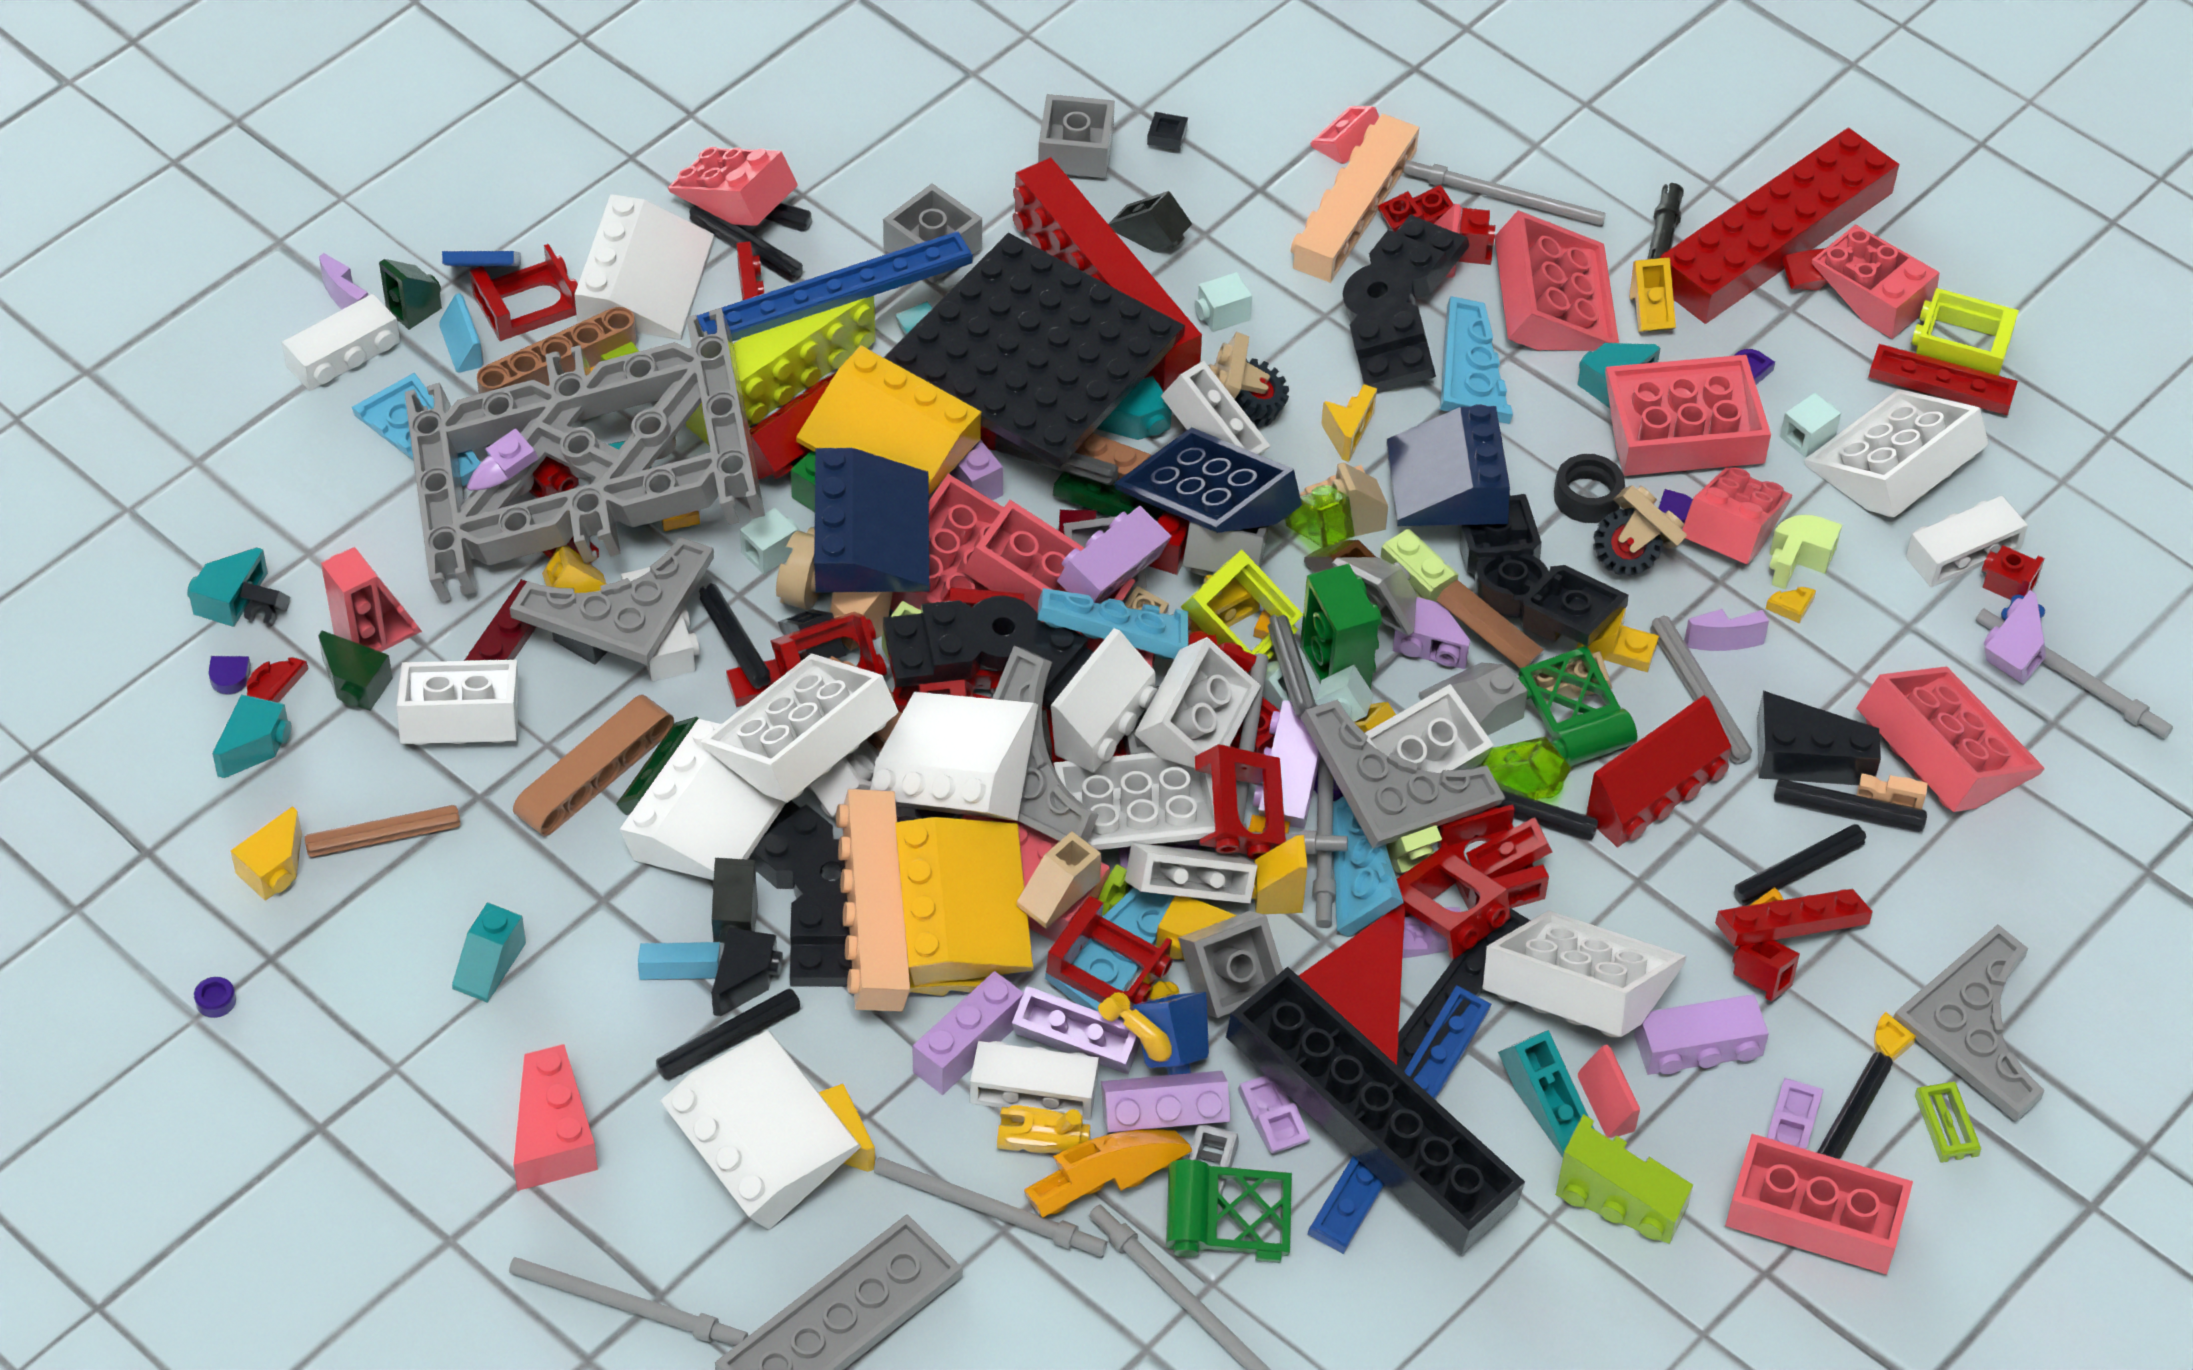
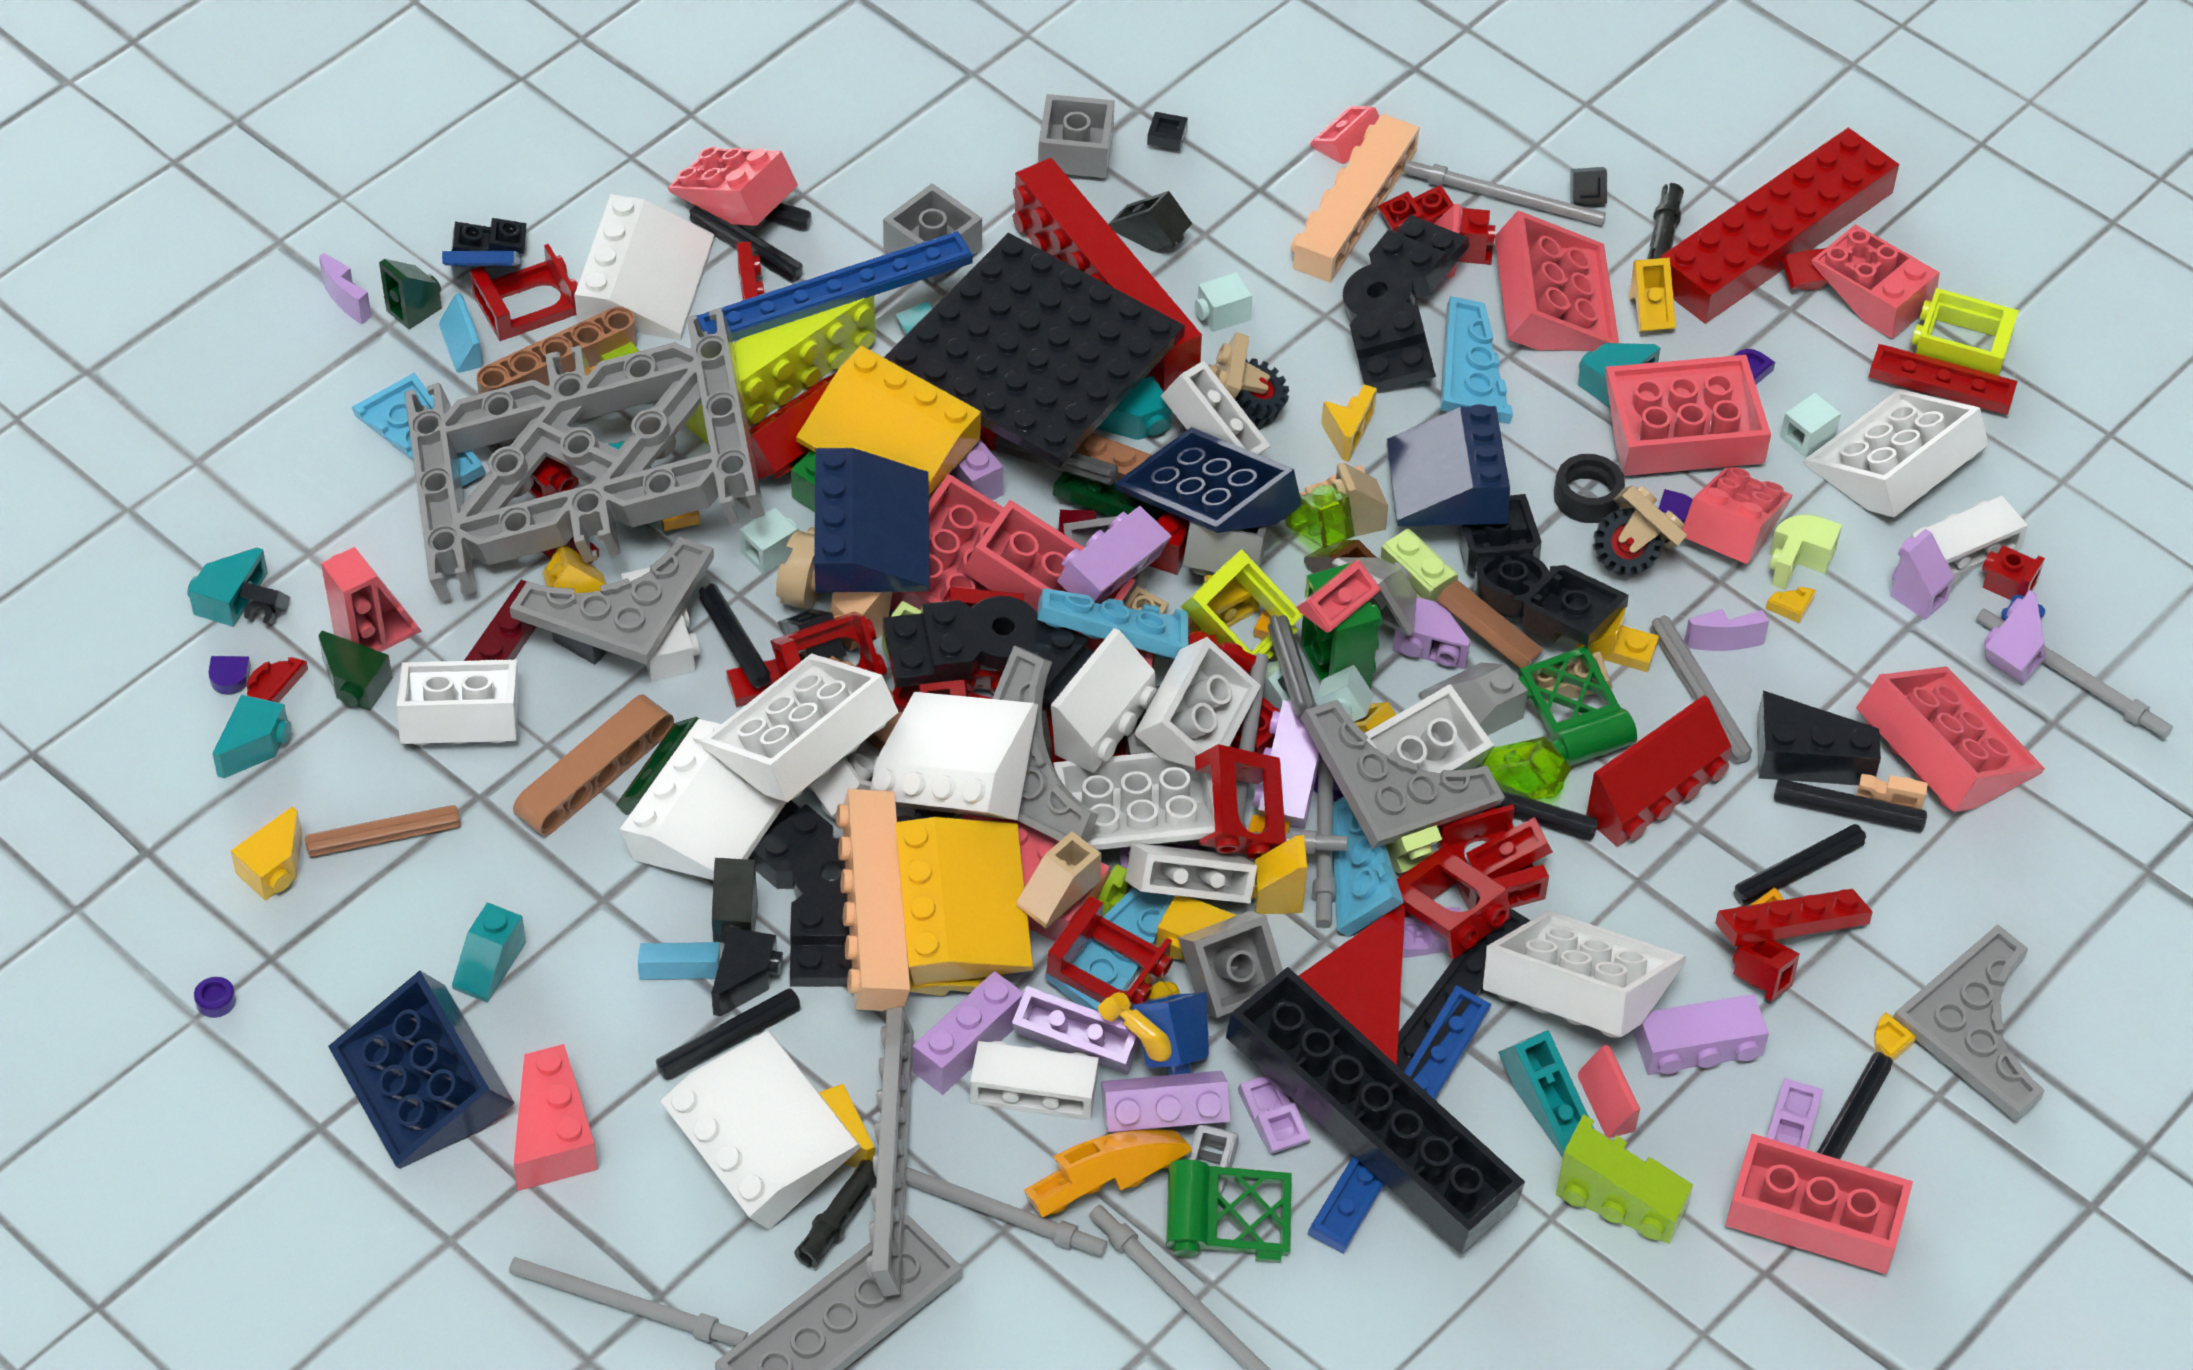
white brick [282,294,400,391] -> none
lavender plate [467,428,539,491] -> none
yellow piece [997,1105,1091,1154] -> none
lime tile [1915,1081,1982,1163] -> none
none -> dark blue slope [328,970,514,1169]
none -> black slope [451,218,527,254]
none -> pearl dark grey pin [794,1159,877,1268]
none -> light grey plate [867,1007,914,1297]
none -> coral slope [1296,559,1381,633]
none -> black tile [1570,167,1607,206]
none -> lavender slope [1890,528,1954,620]

